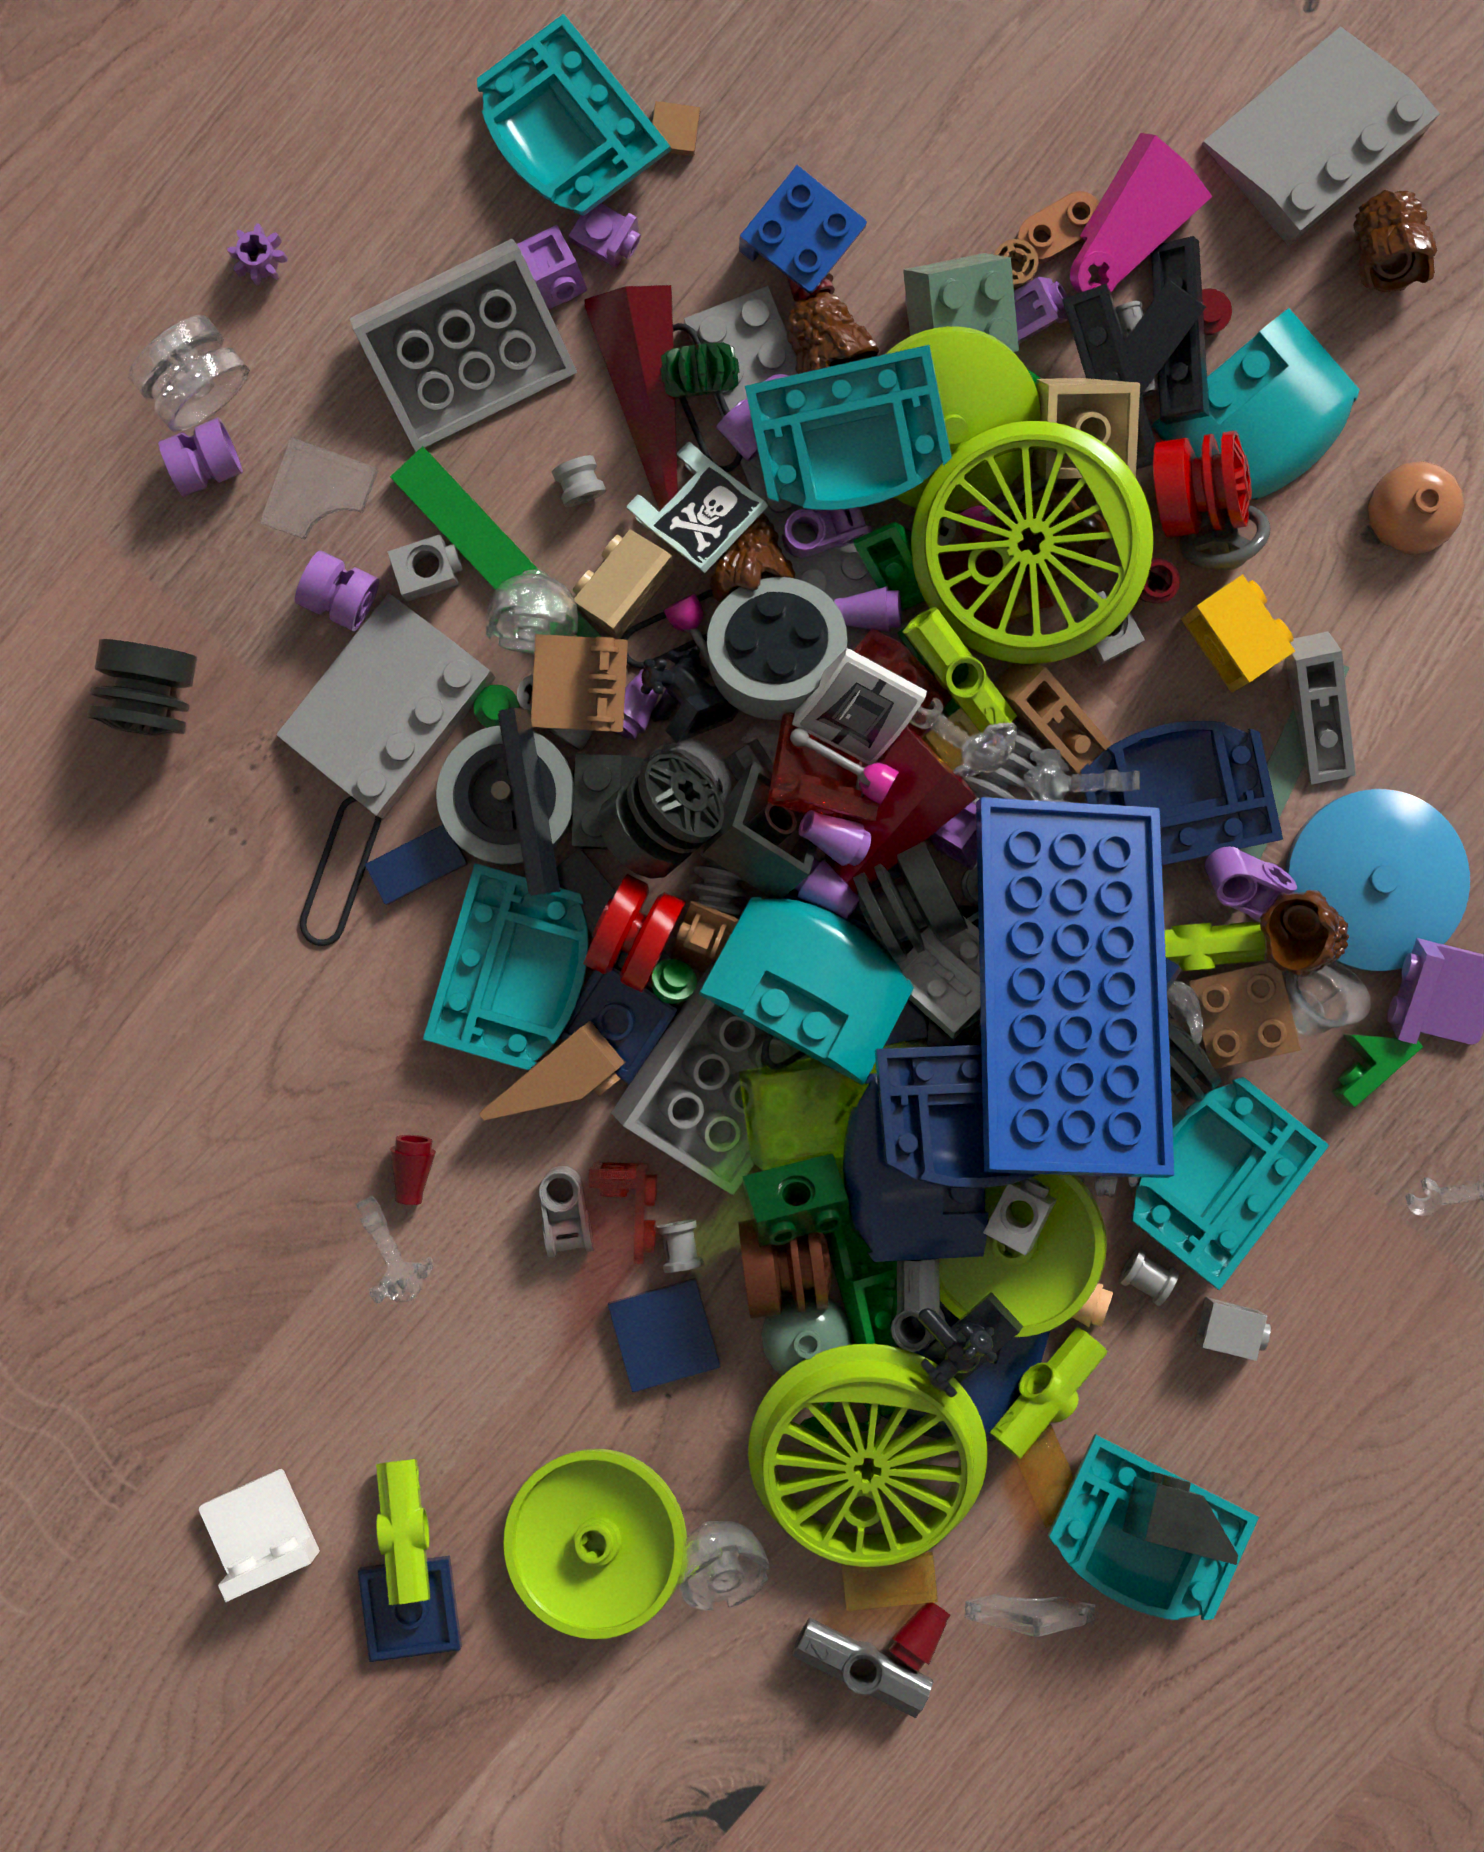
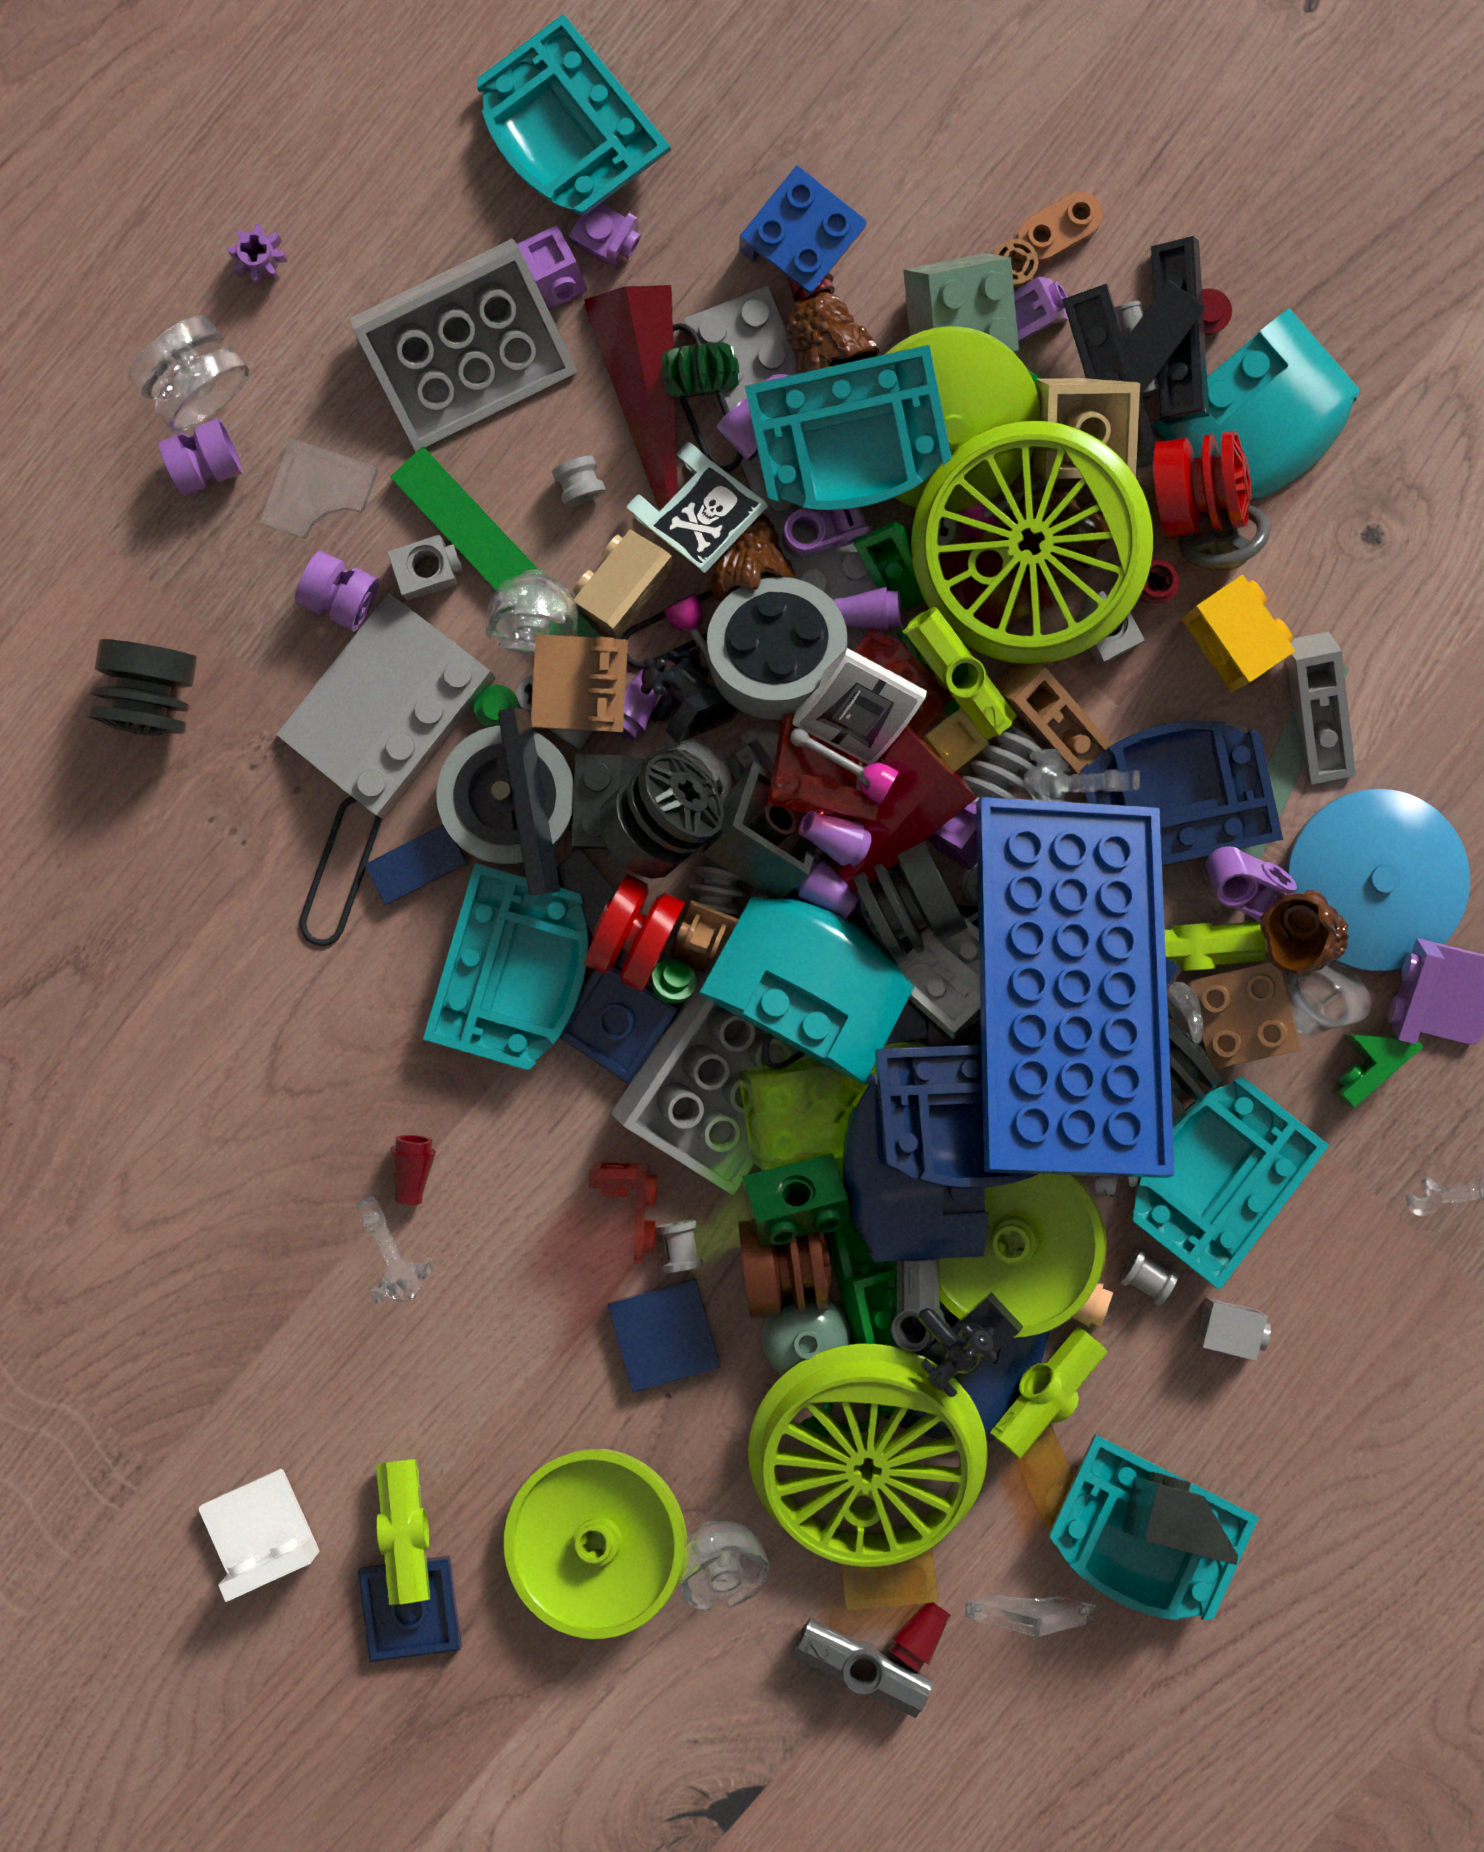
medium nougat slope [478,1021,625,1121] -> none
light grey piece [539,1166,594,1258] -> none
medium nougat tile [652,101,700,157] -> none
clear piece [909,698,1017,778] -> none
light grey brick [983,1178,1057,1255] -> none
dark pink piece [1070,133,1213,293] -> none
light grey slope [1202,26,1440,247] -> none
reddish brown hair [1353,190,1438,293] -> none
nougat cylinder [1368,461,1465,555] -> none

